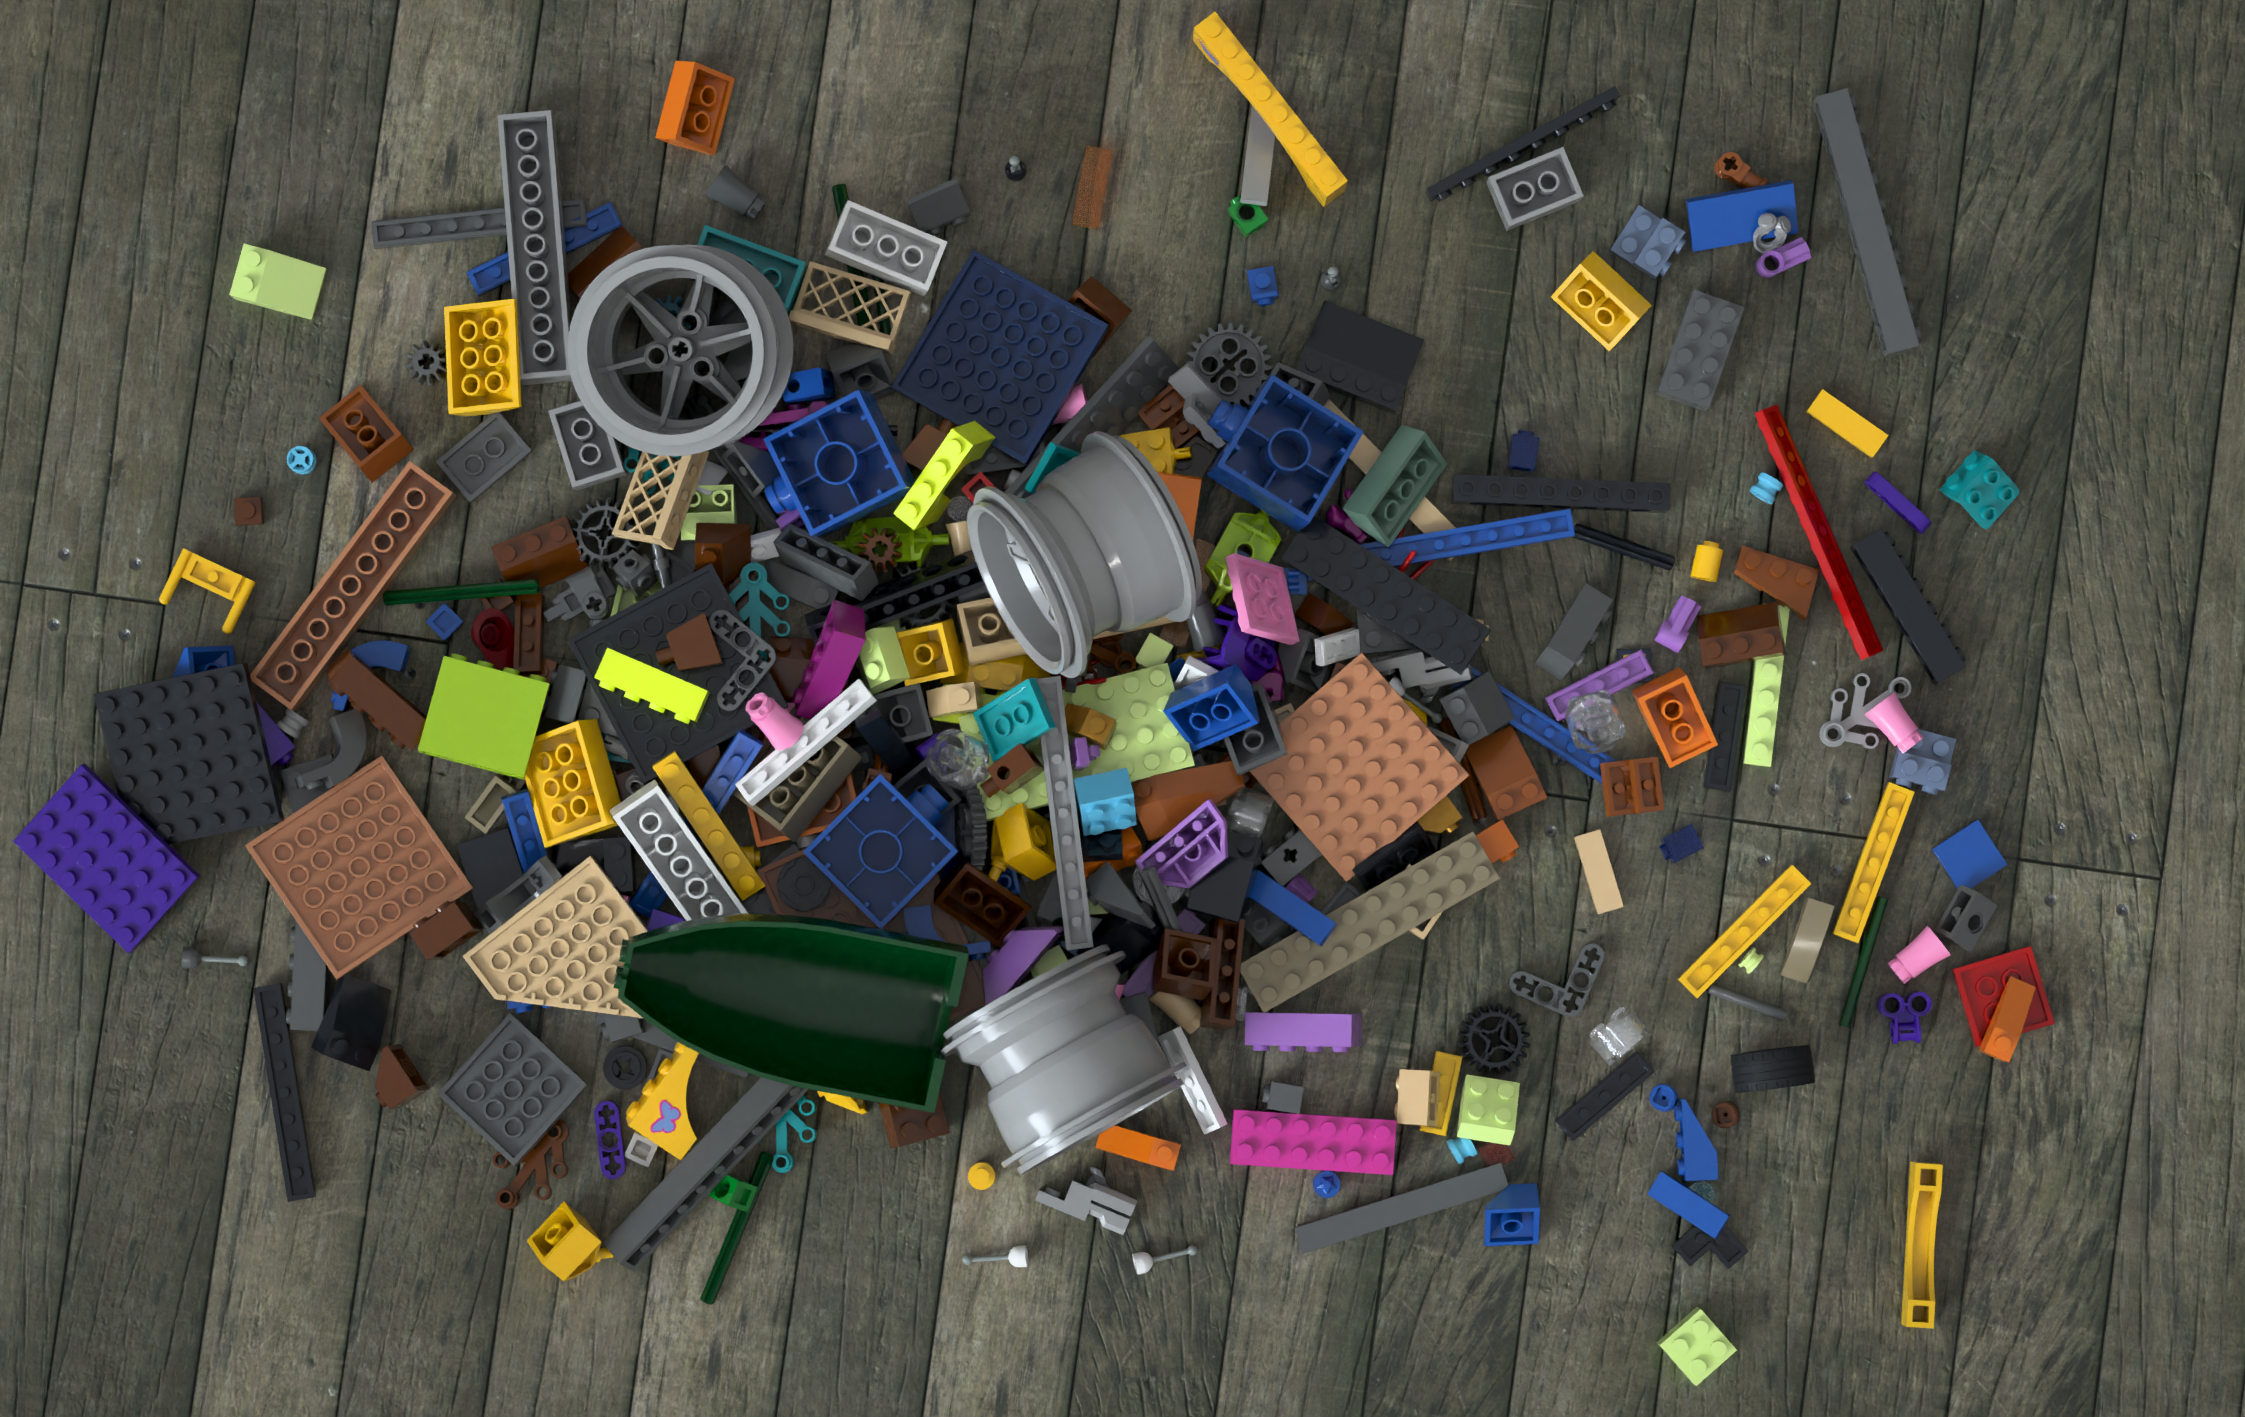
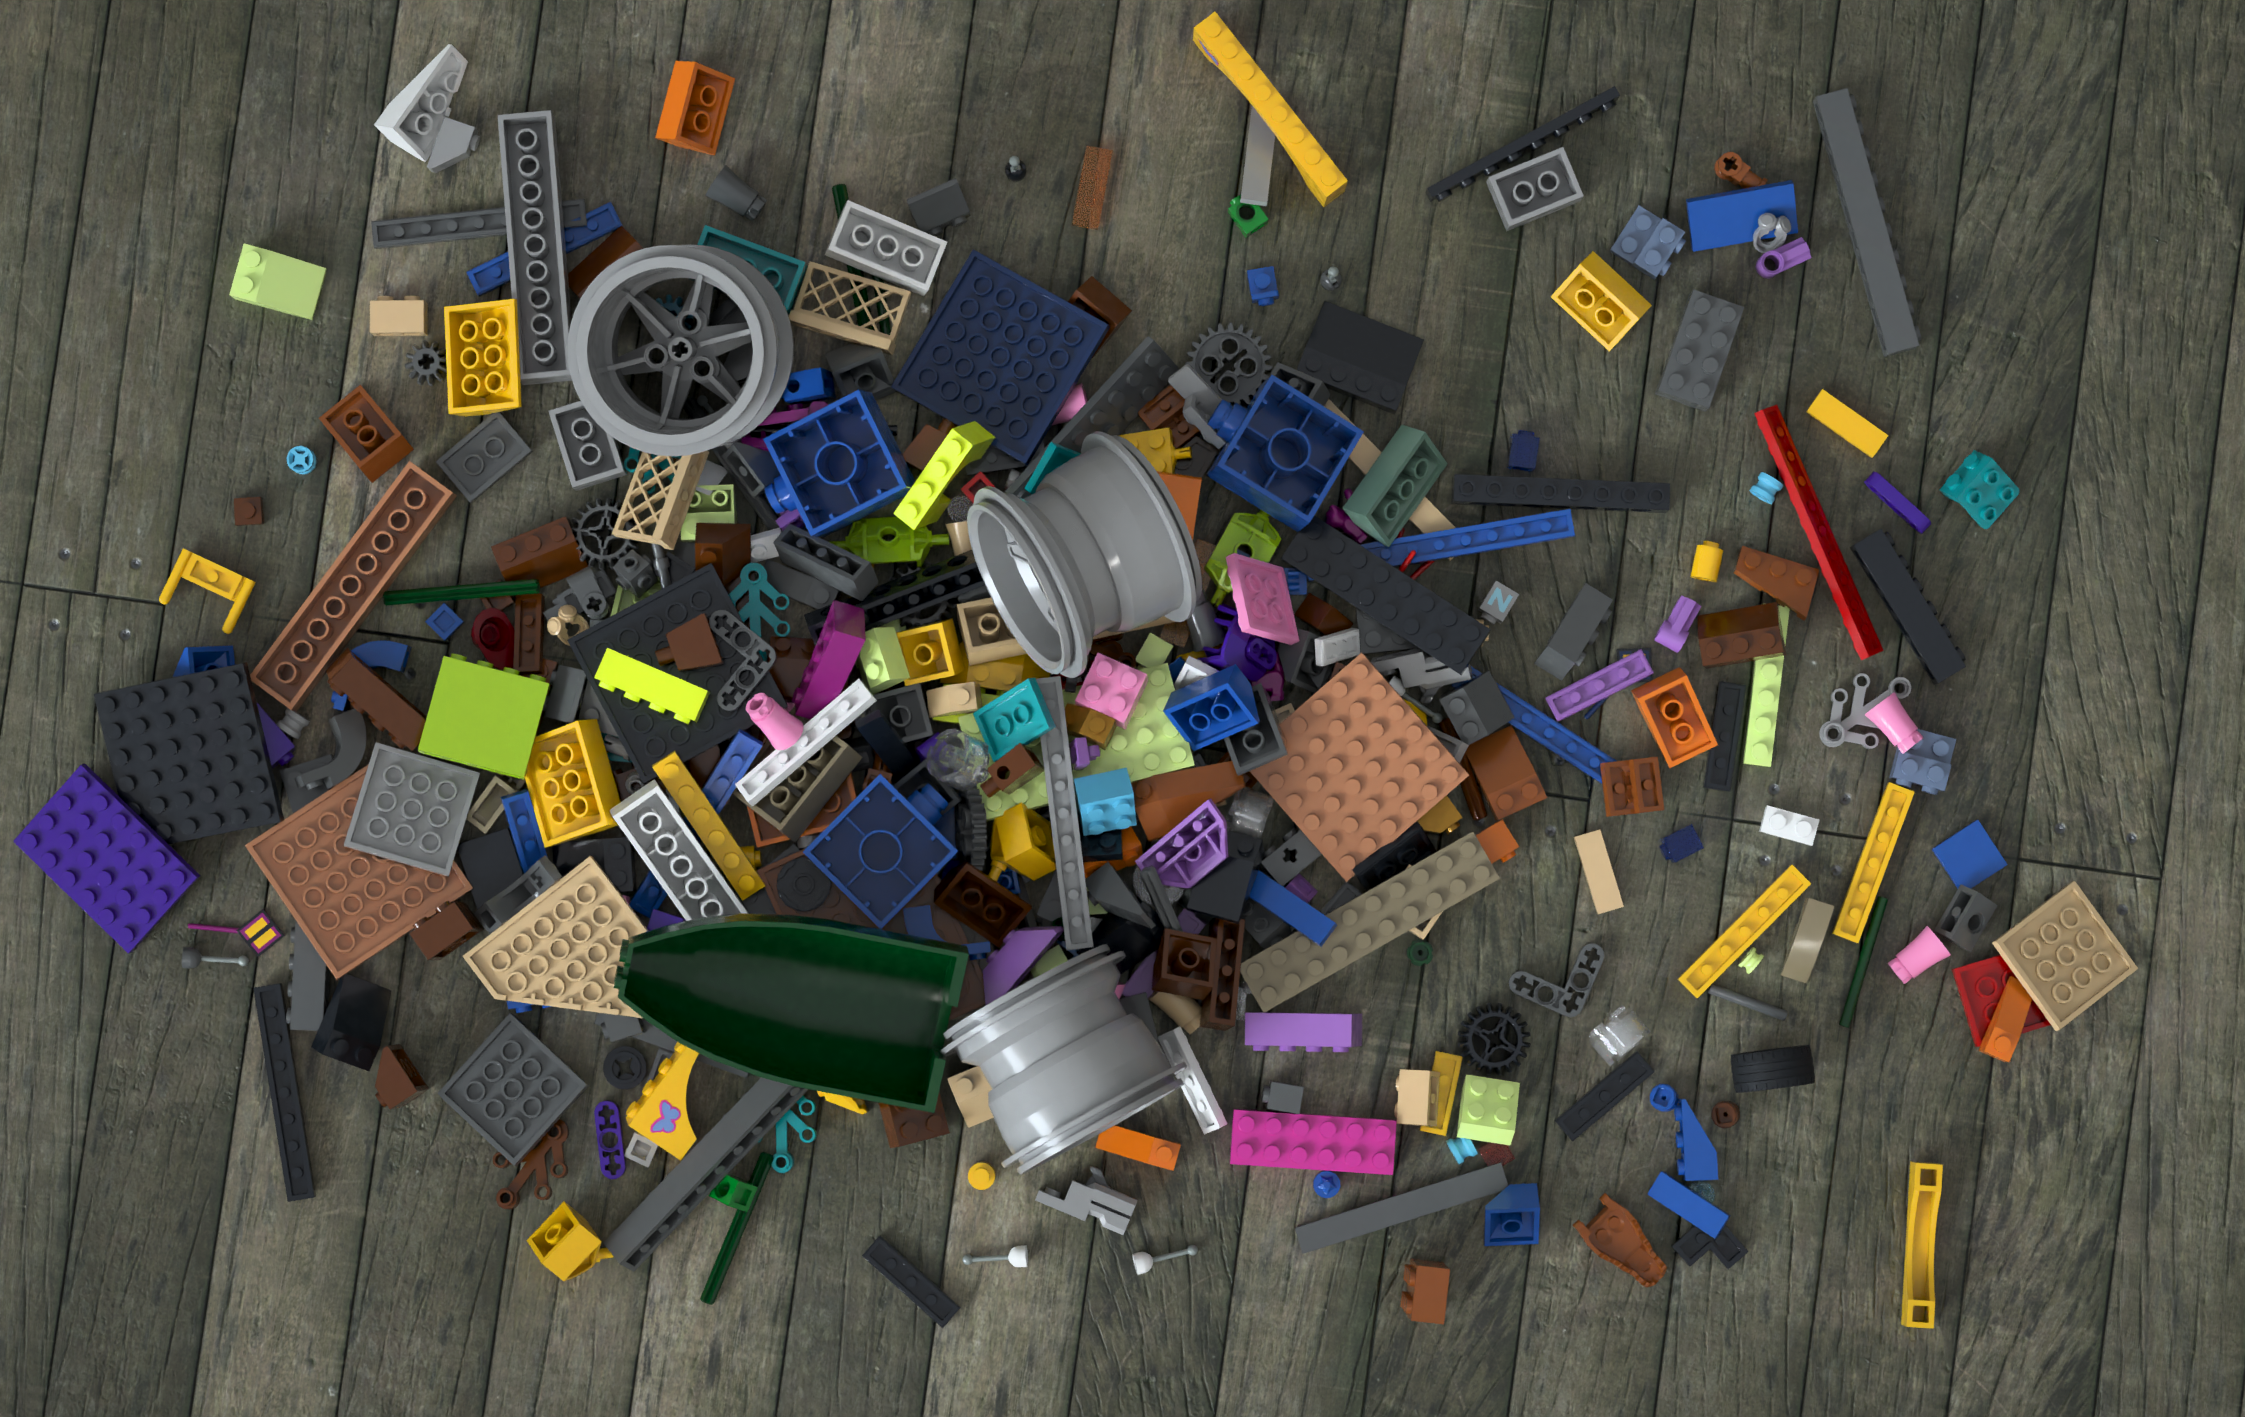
reddish brown gear [857,527,902,573] -> none
clear brick [1565,690,1626,754] -> none
black axle [1573,523,1675,570] -> none
yellowish green brick [1657,1307,1737,1386] -> none
dark purple piece [1876,991,1932,1044] -> none
none -> piece [188,909,285,957]
none -> light grey plate [344,742,480,877]
none -> tan brick [370,296,428,336]
none -> white wedge [374,44,468,162]
none -> light grey slope [427,117,480,173]
none -> tan piece [547,605,589,646]
none -> black tile [862,1235,961,1328]
none -> tan slope [947,1066,994,1128]
none -> bright pink brick [1075,653,1148,730]
none -> dark orange brick [1400,1258,1450,1324]
none -> dark green plate [1407,939,1433,966]
none -> light grey brick [1478,581,1519,625]
none -> dark orange animal [1573,1193,1667,1287]
none -> white plate [1759,805,1819,846]
none -> tan plate [1992,881,2138,1031]

